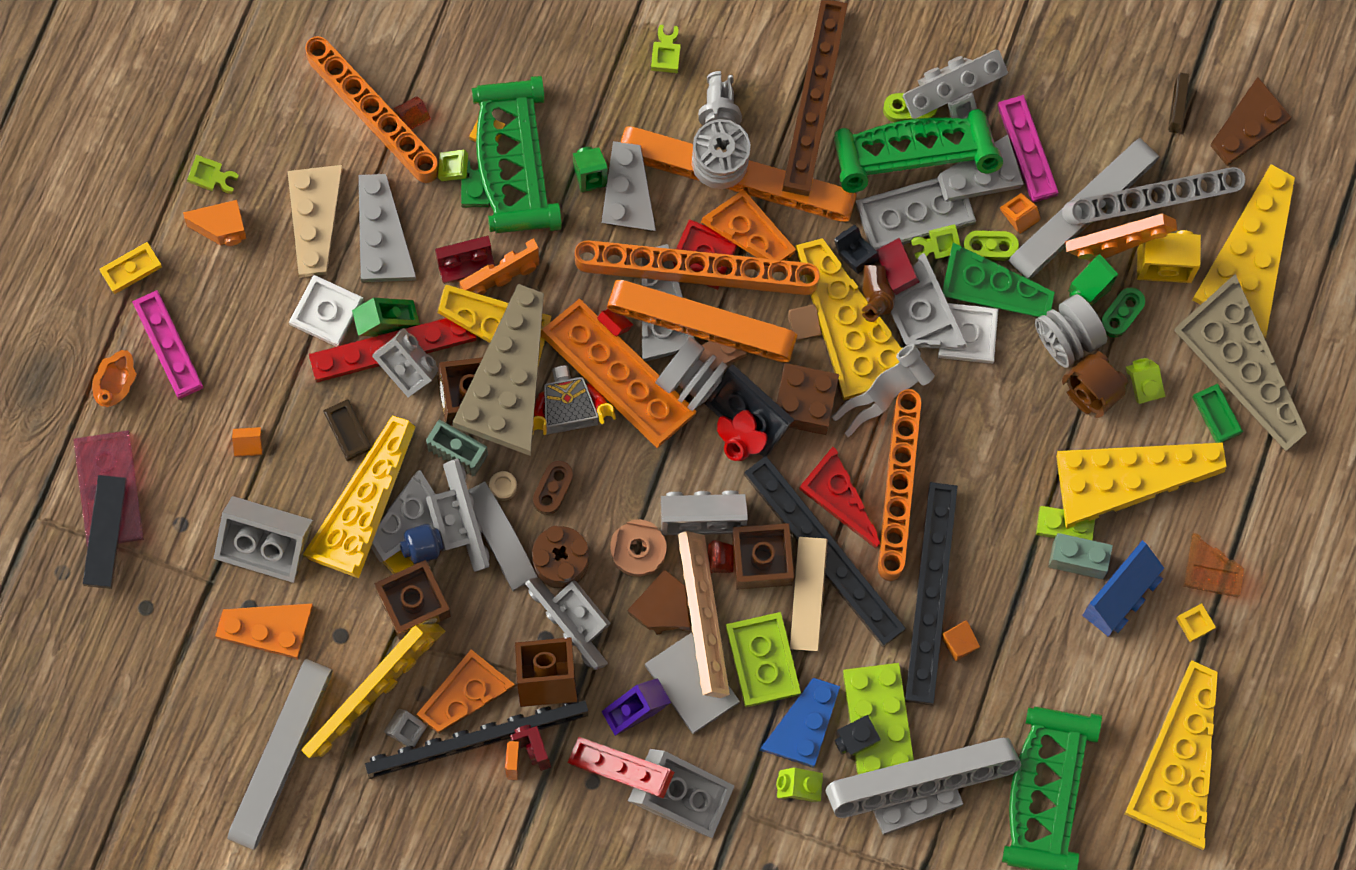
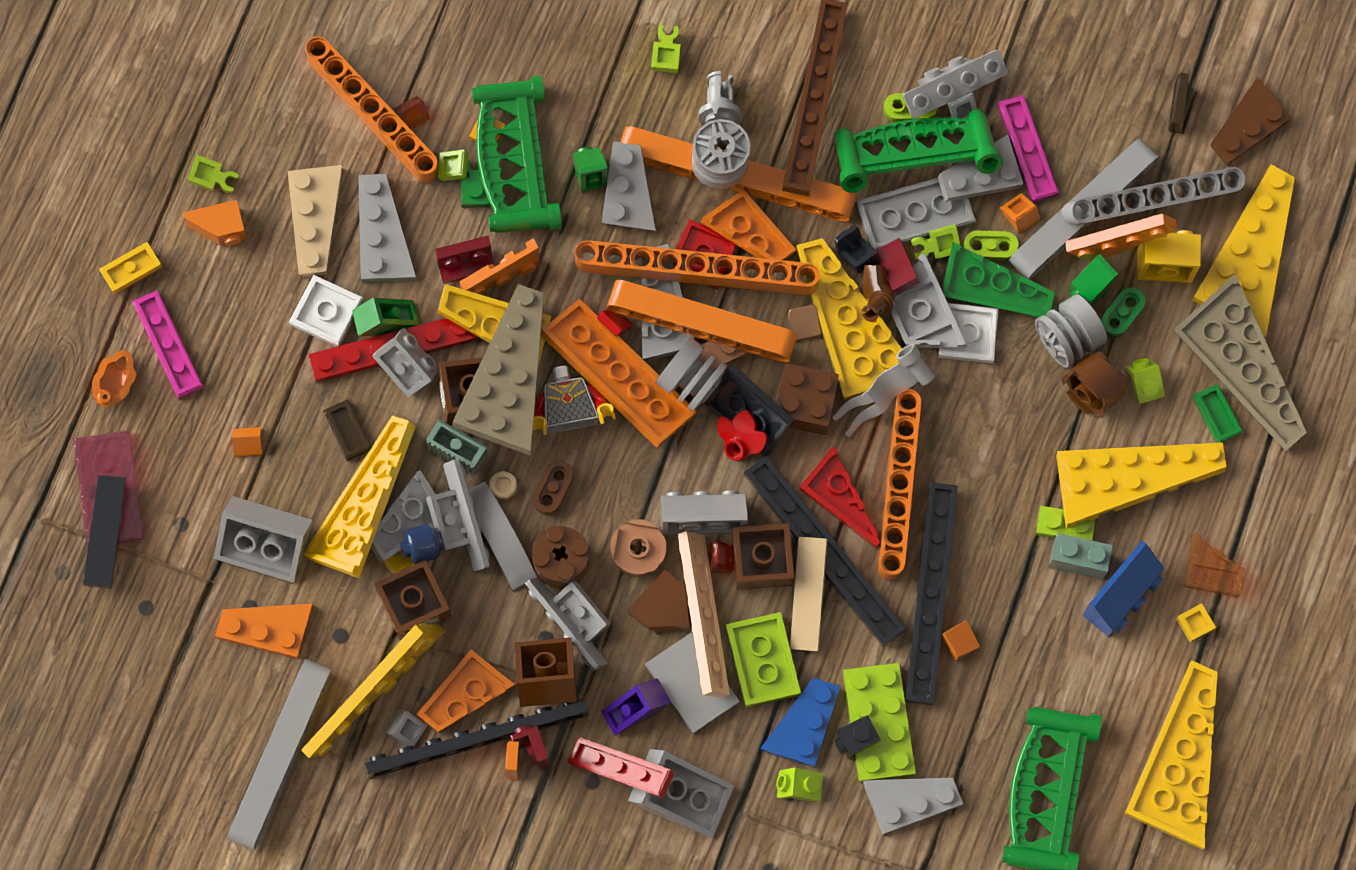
light grey beam [825,738,1021,818] -> none

